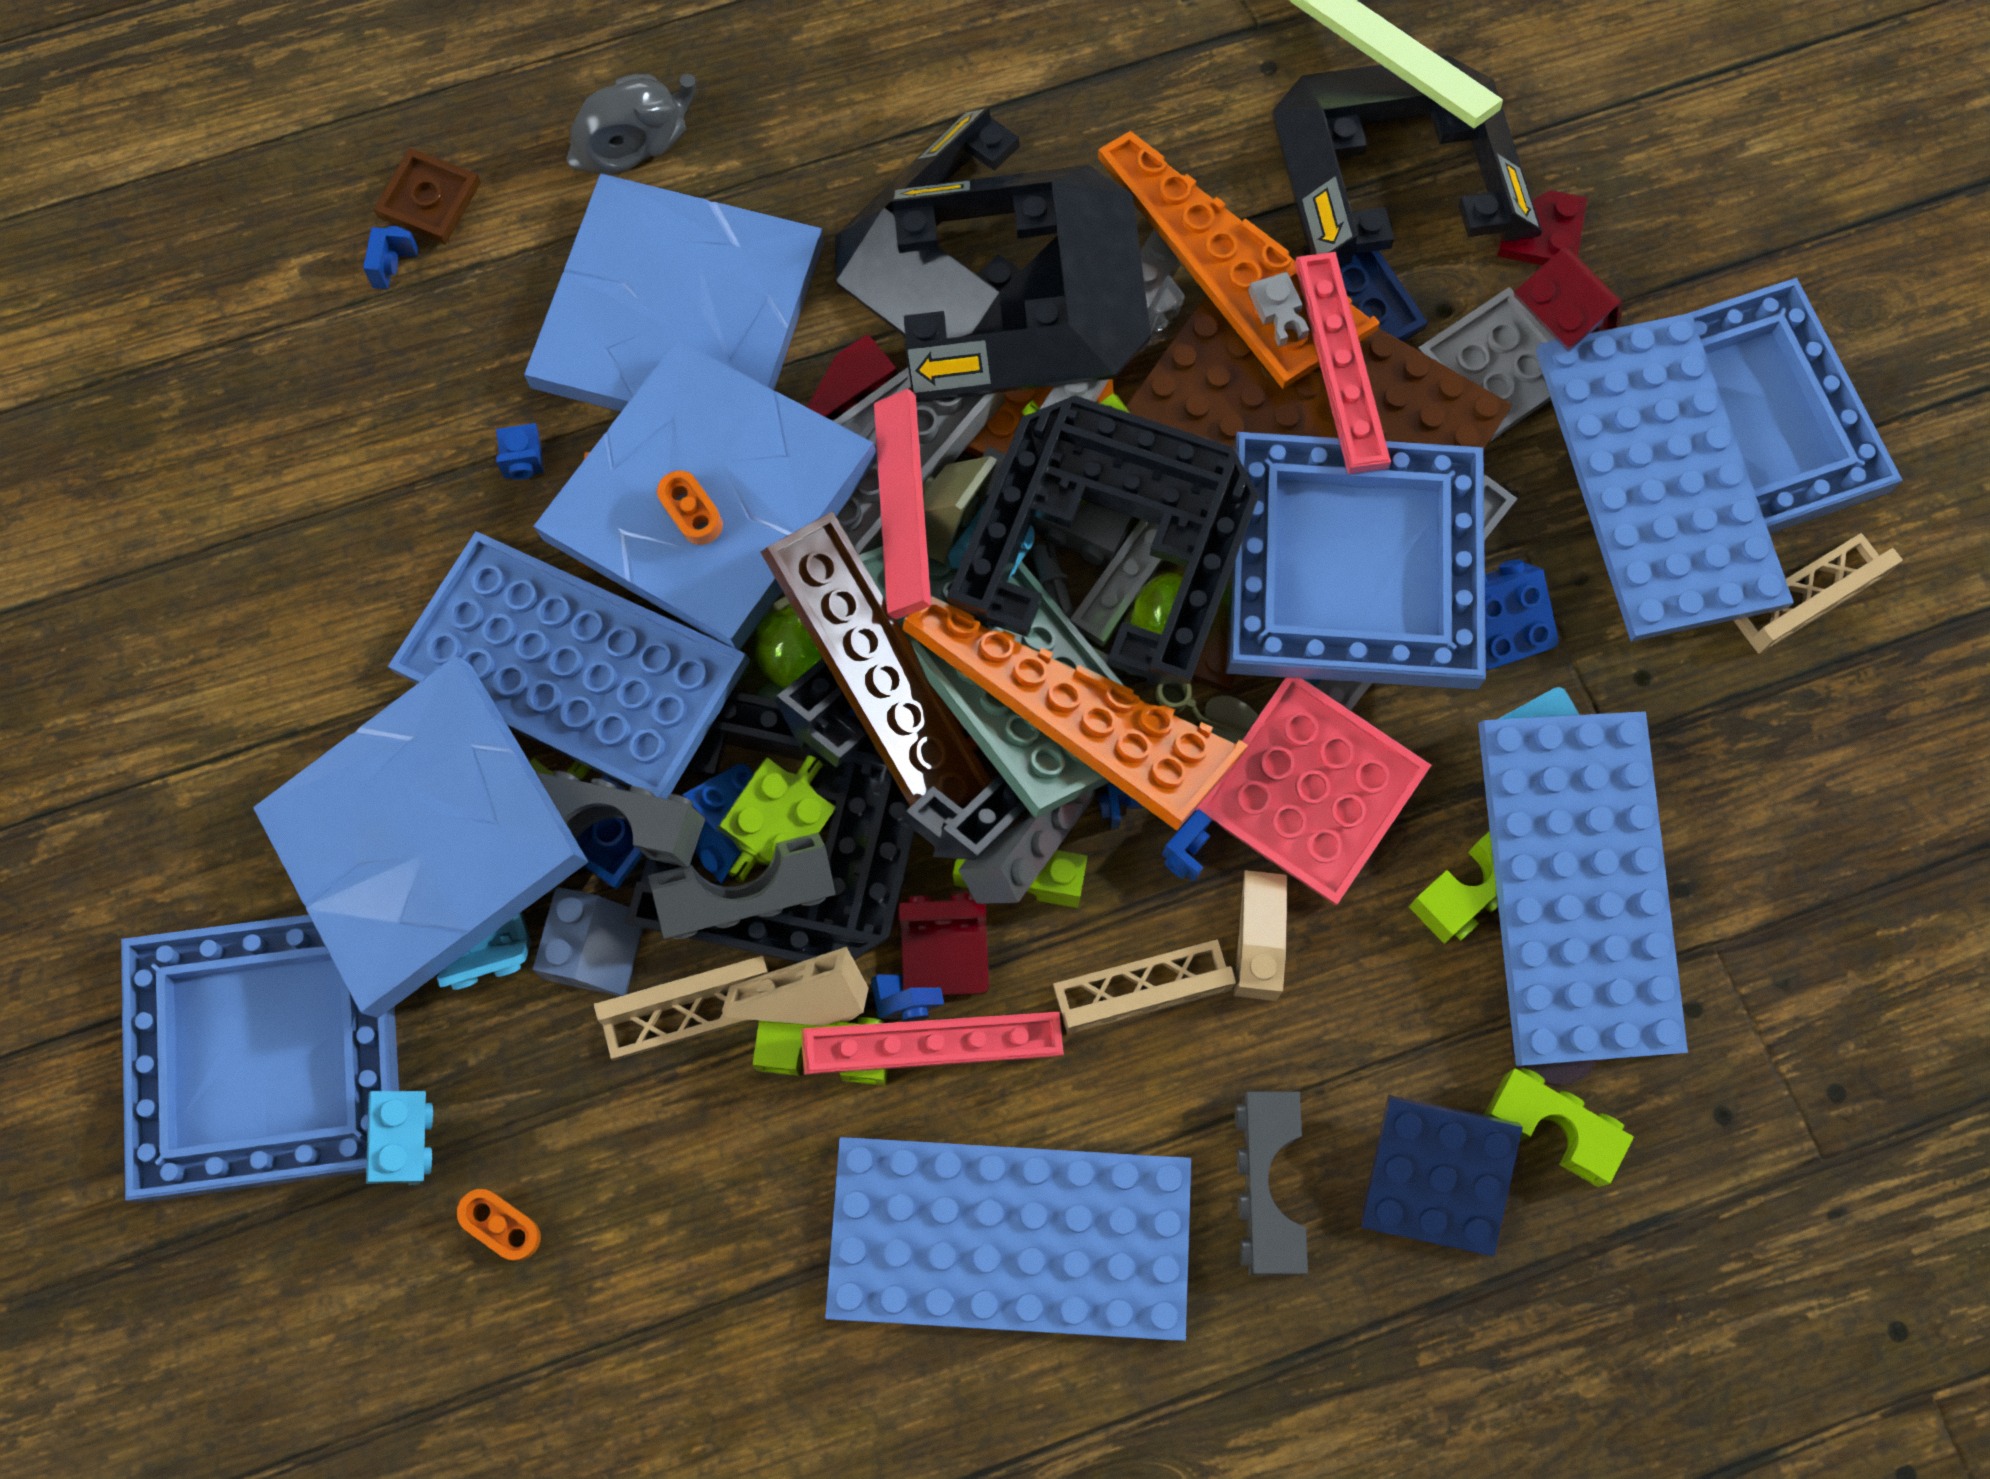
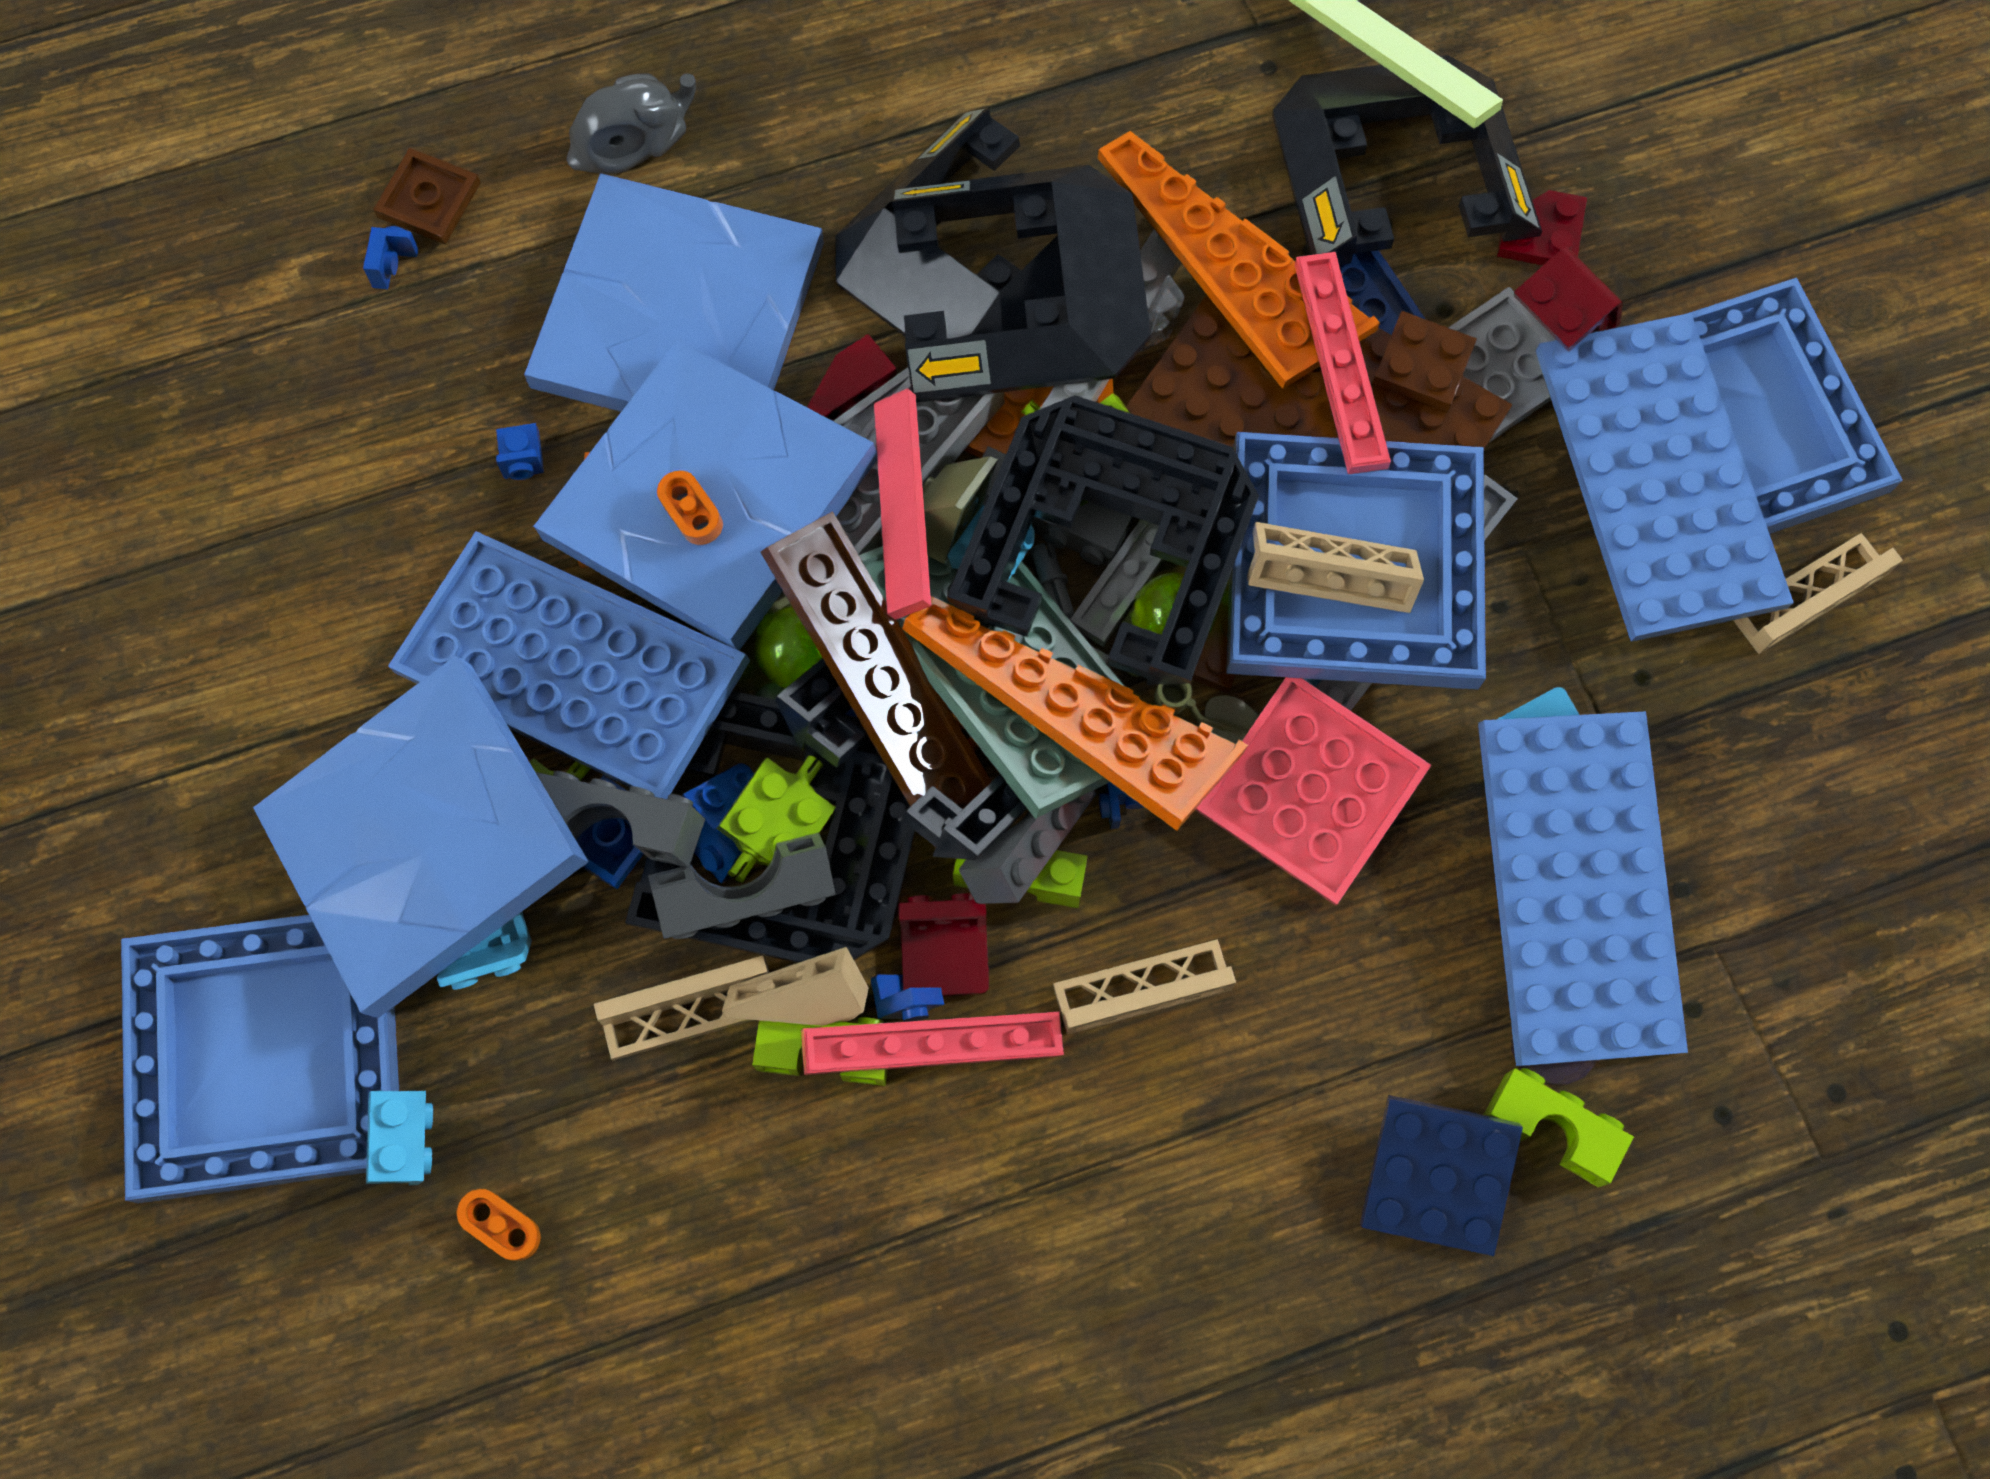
sand blue slope [533,887,644,996] -> none
medium blue plate [825,1137,1191,1341] -> none
blue bracket [1162,809,1212,882] -> none
tan slope [1233,870,1287,1001] -> none
dark grey arch [1235,1092,1308,1276] -> none
light grey plate [1248,272,1309,347] -> none
lime arch [1409,831,1498,944] -> none
blue bracket [1485,559,1559,669] -> none
none -> tan fence [1247,522,1424,613]
none -> reddish brown plate [1372,311,1477,412]

